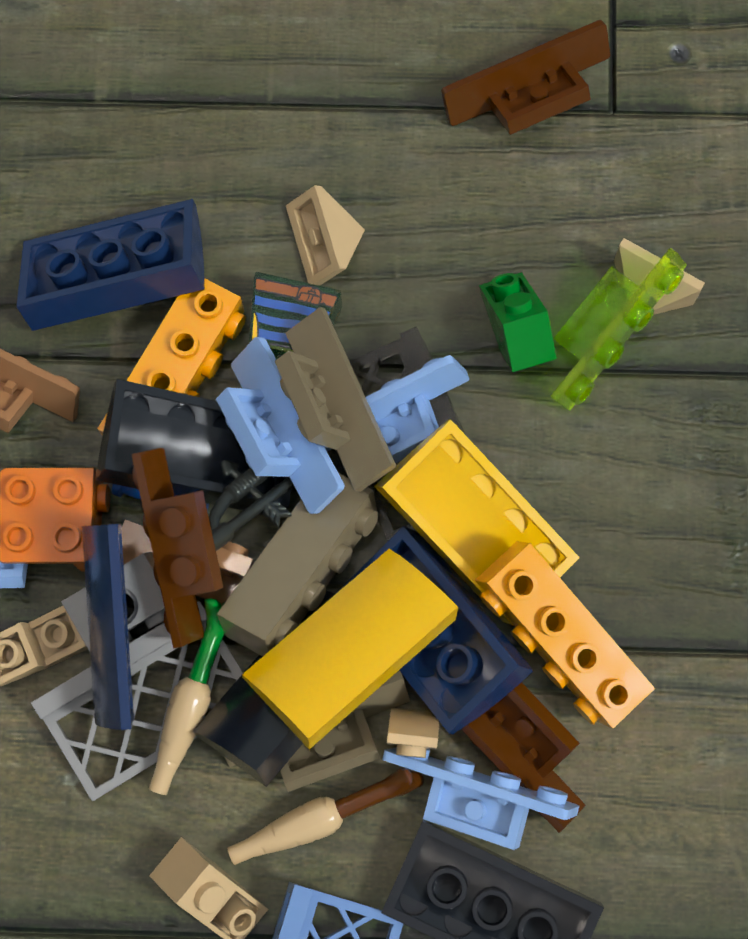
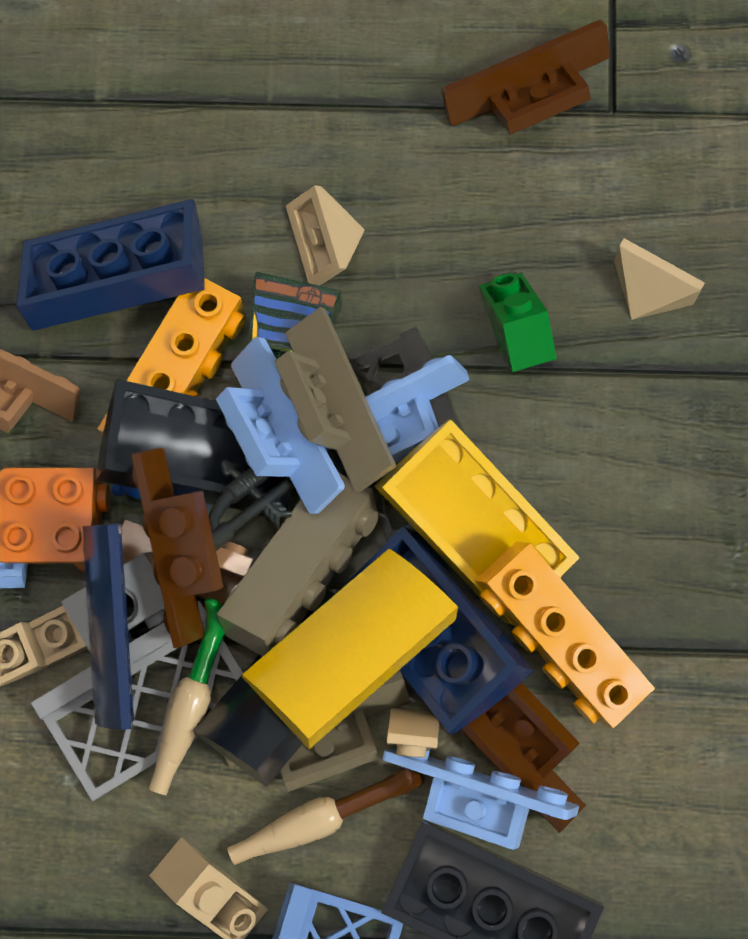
clear neon green bracket [550,248,687,411] -> none

